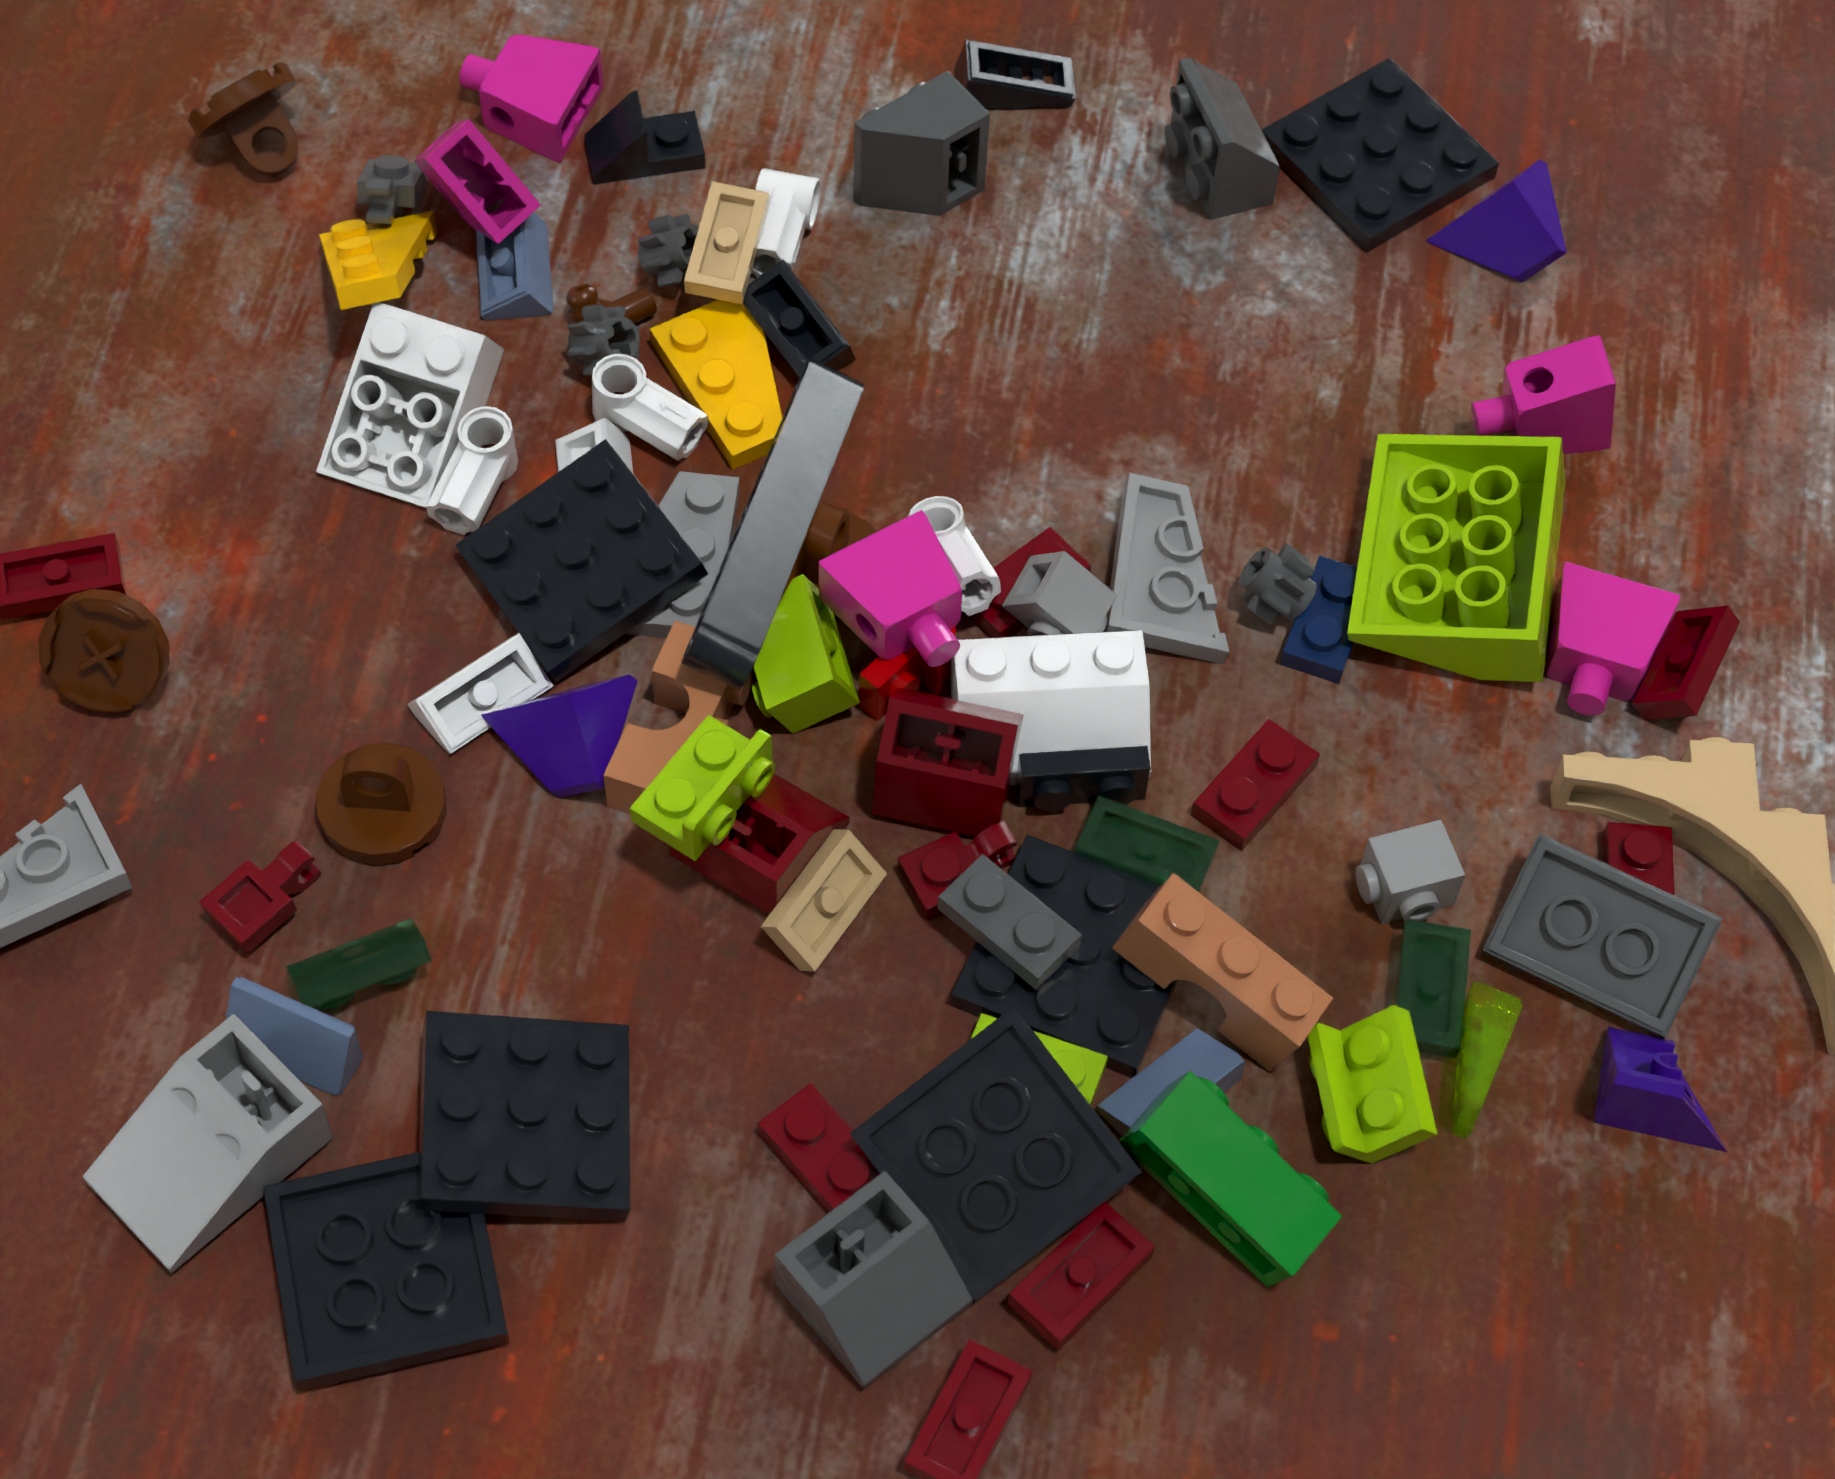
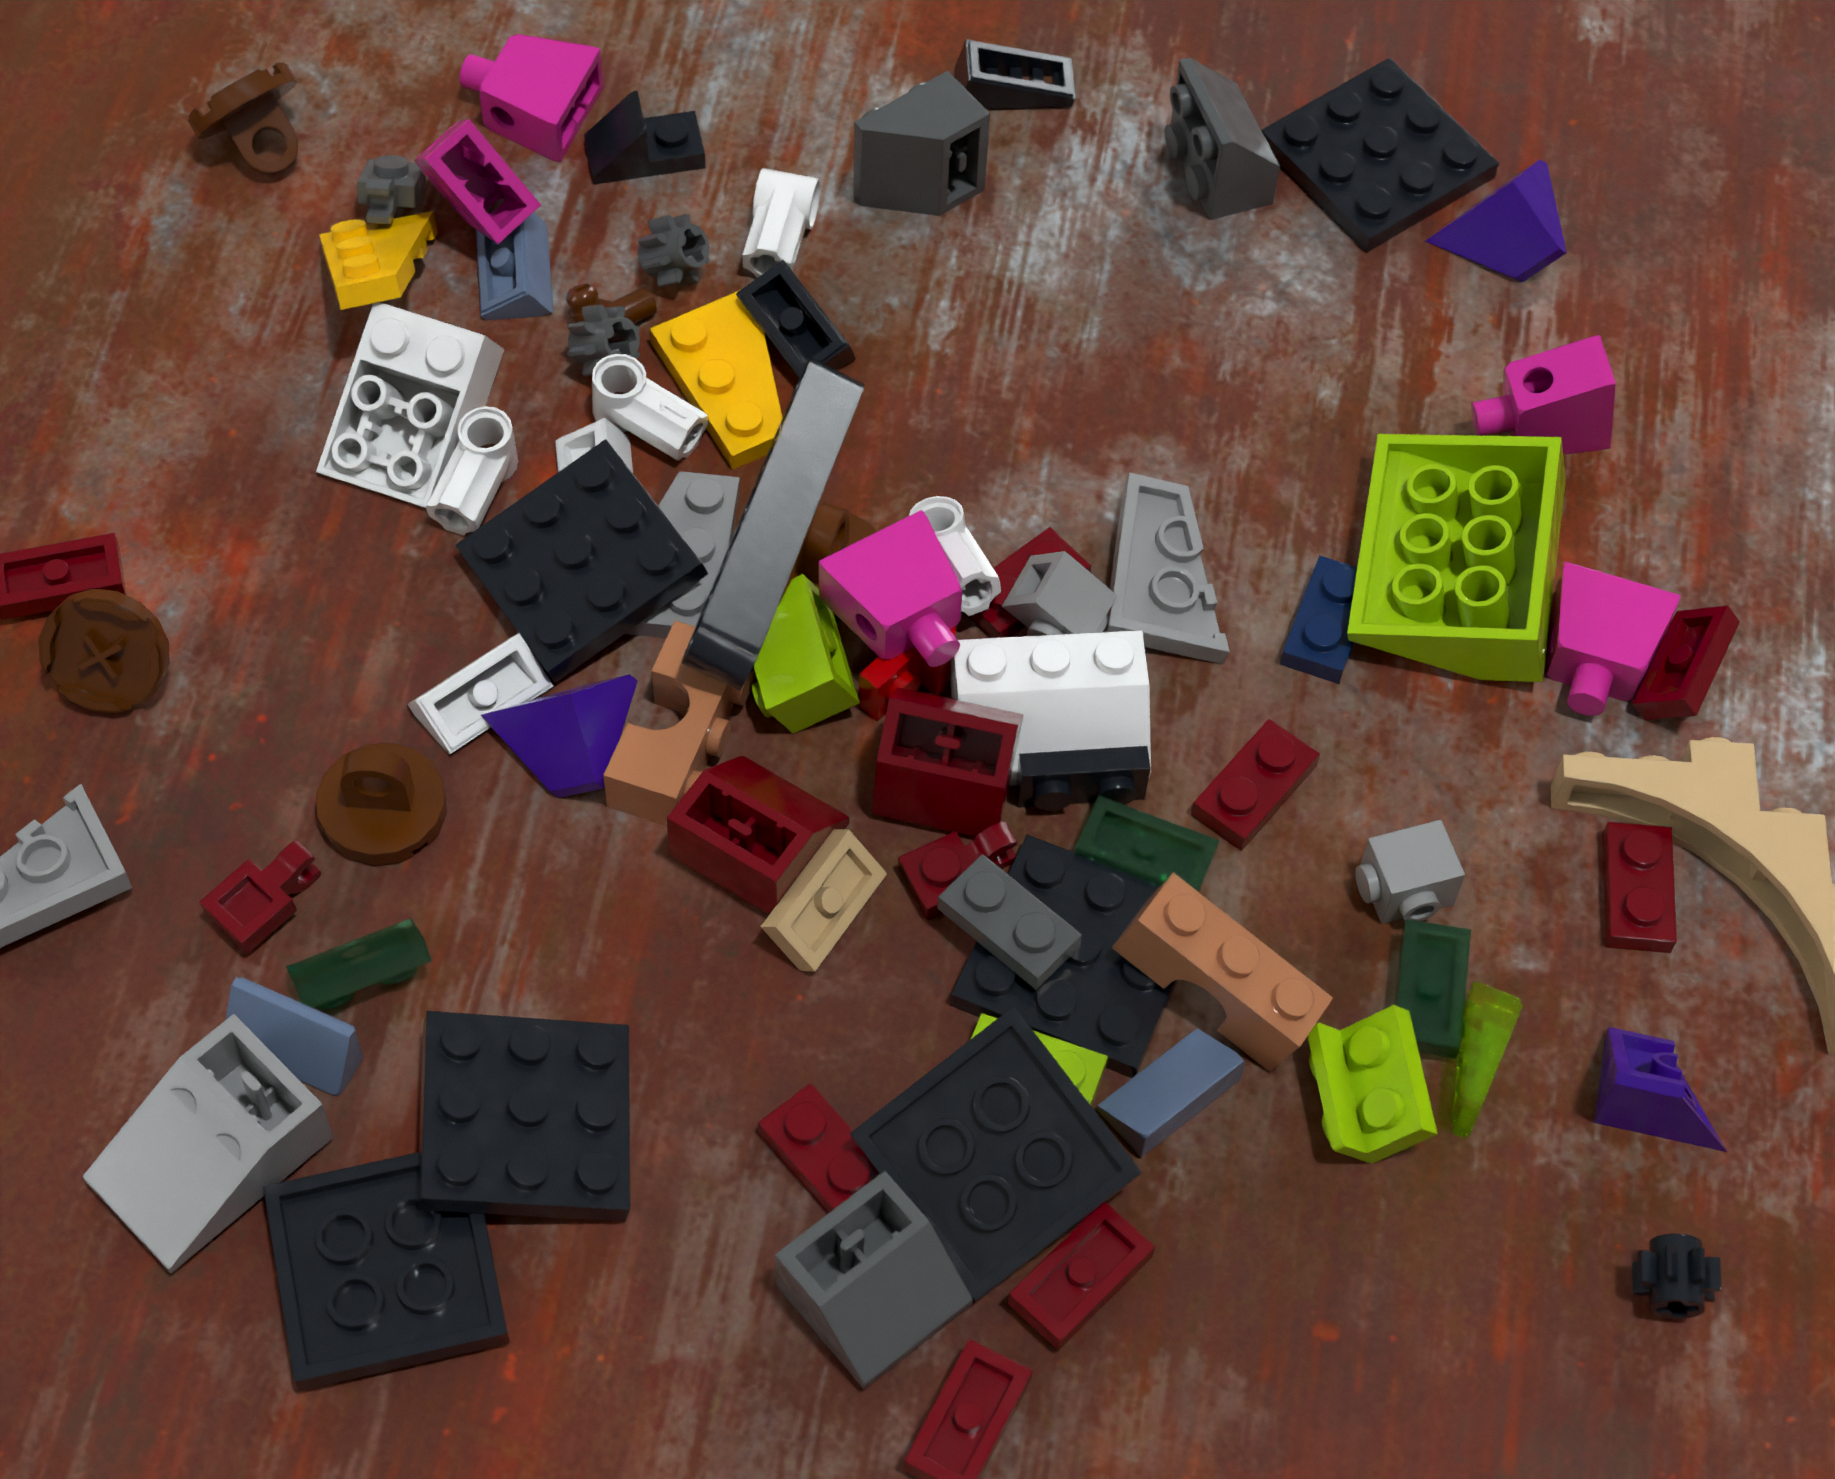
lime bracket [630,714,776,861] -> none
tan plate [684,181,769,304] -> none
green brick [1119,1071,1342,1287] -> none
dark grey gear [1239,543,1317,624] -> none
dark grey tile [1482,833,1723,1039] -> none
none -> black gear [1632,1233,1722,1319]

